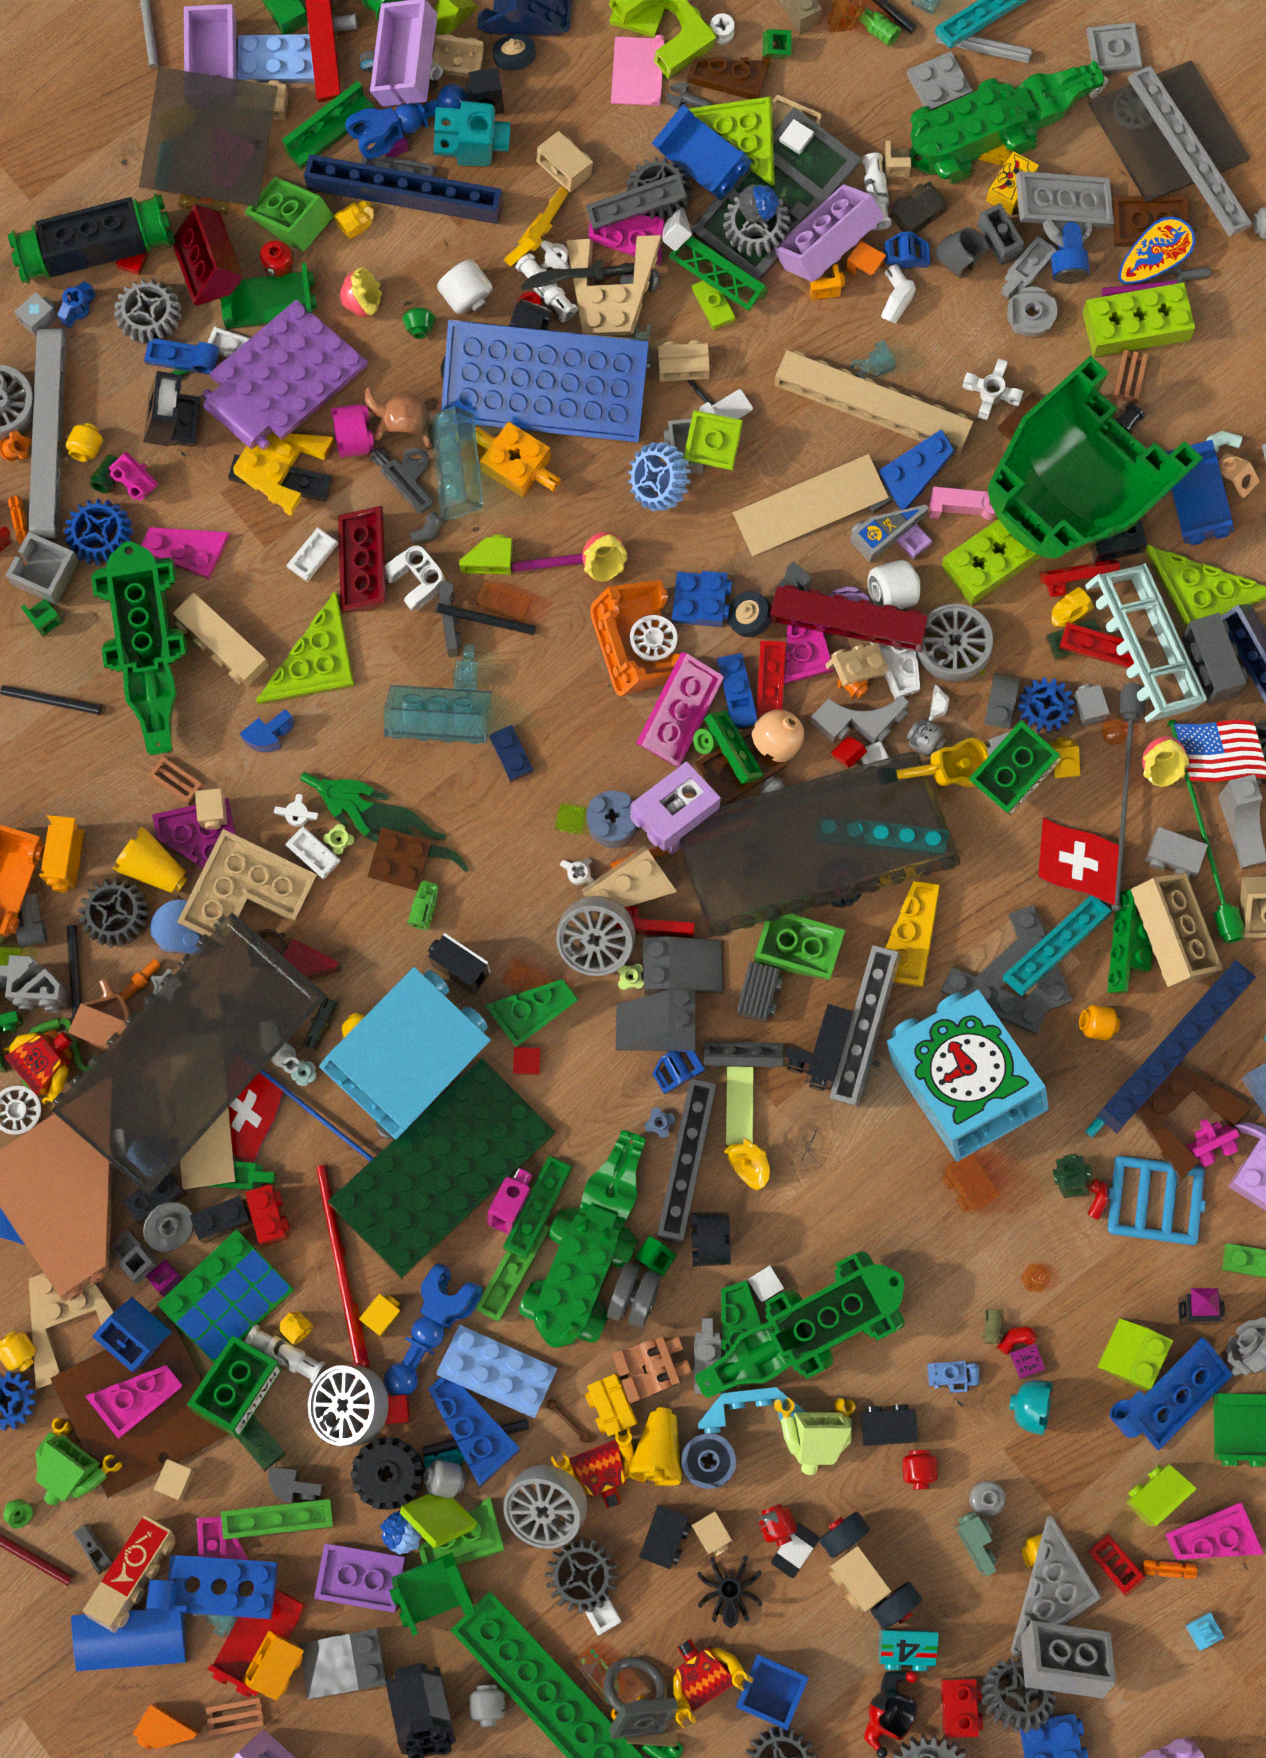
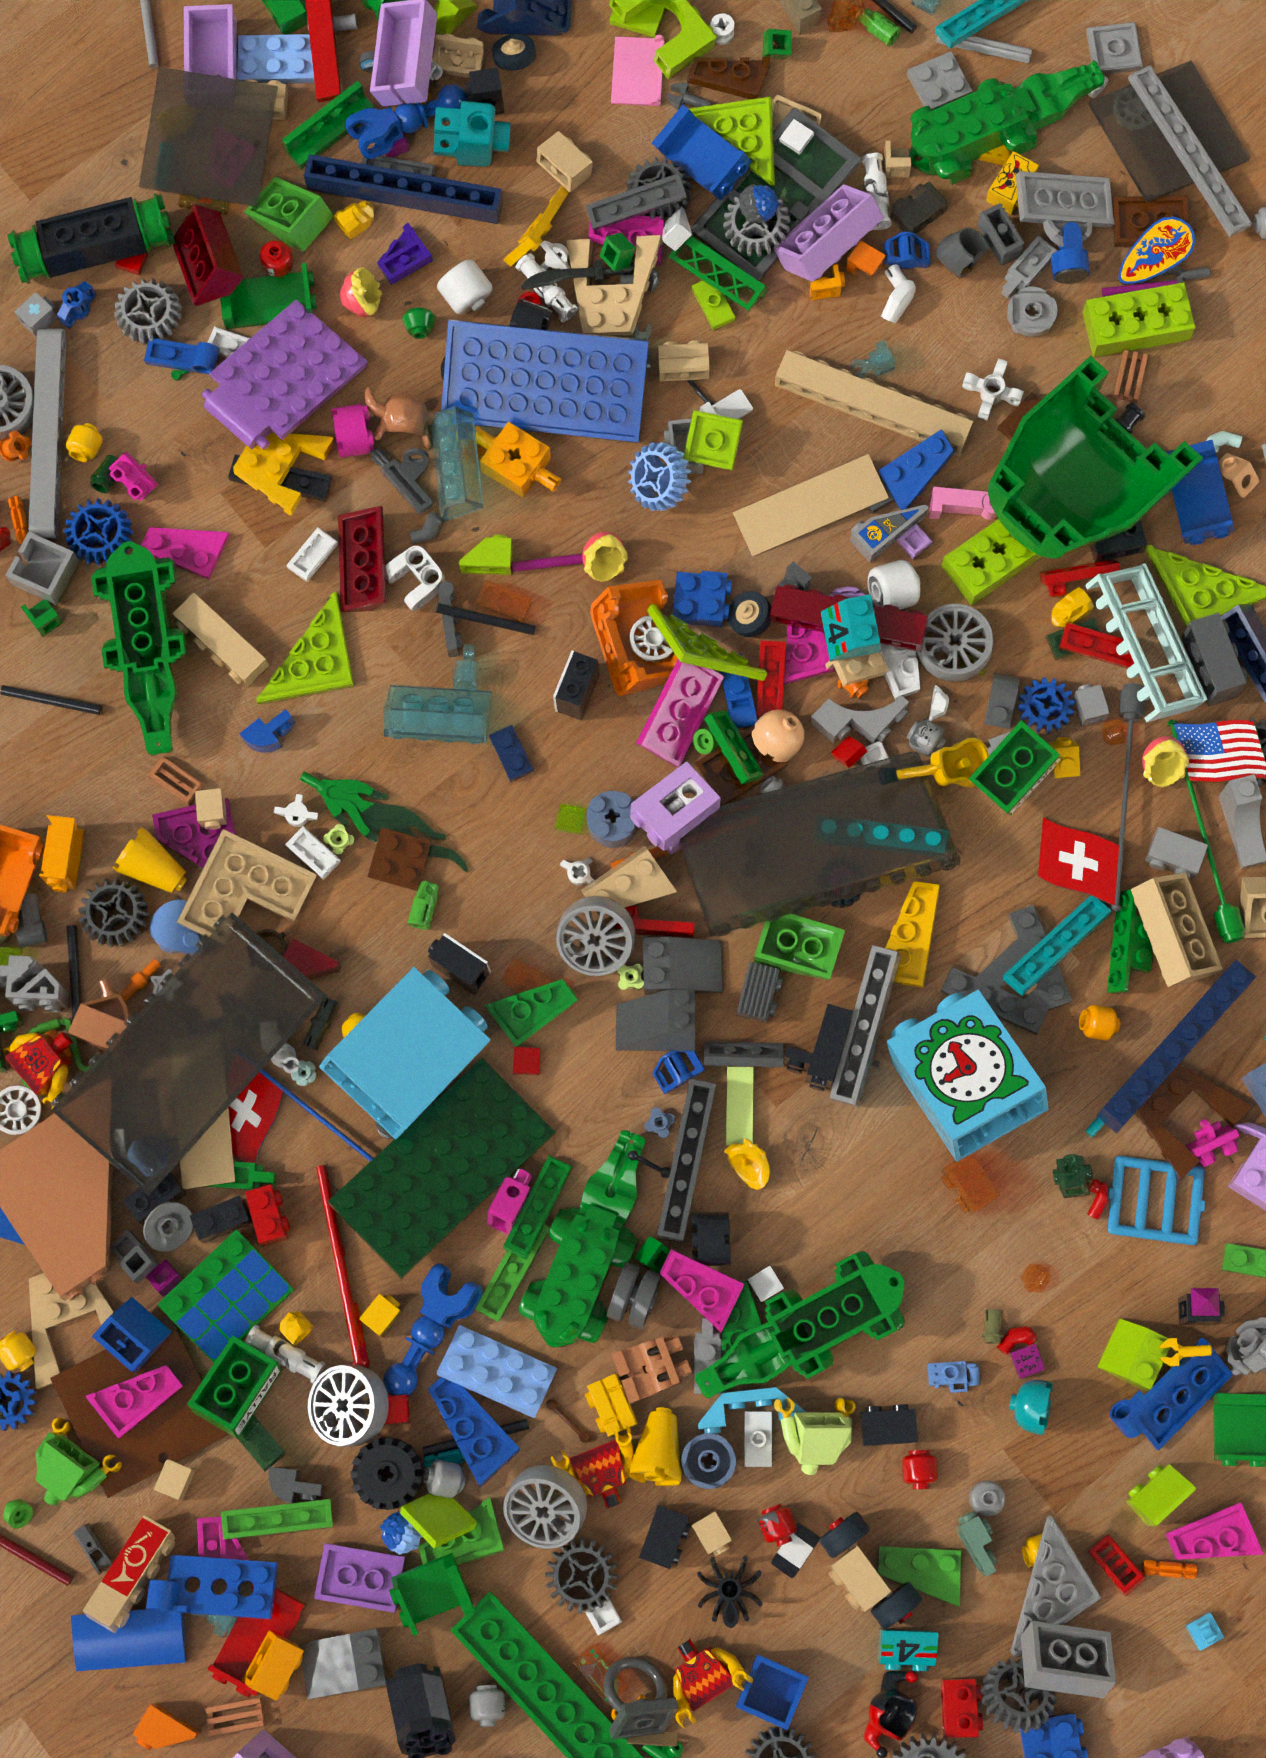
black brick [143,371,201,447] -> none
none -> dark purple wing [377,223,433,285]
none -> black piece [553,650,600,720]
none -> green plate [600,233,636,271]
none -> black hinge [628,1150,671,1178]
none -> lime tile [647,604,768,681]
none -> dark pink wing [660,1249,744,1332]
none -> white plate [744,1411,772,1467]
none -> teal slope [821,594,881,662]
none -> bright green wing [877,1546,961,1607]
none -> yellow bar [1159,1338,1212,1367]

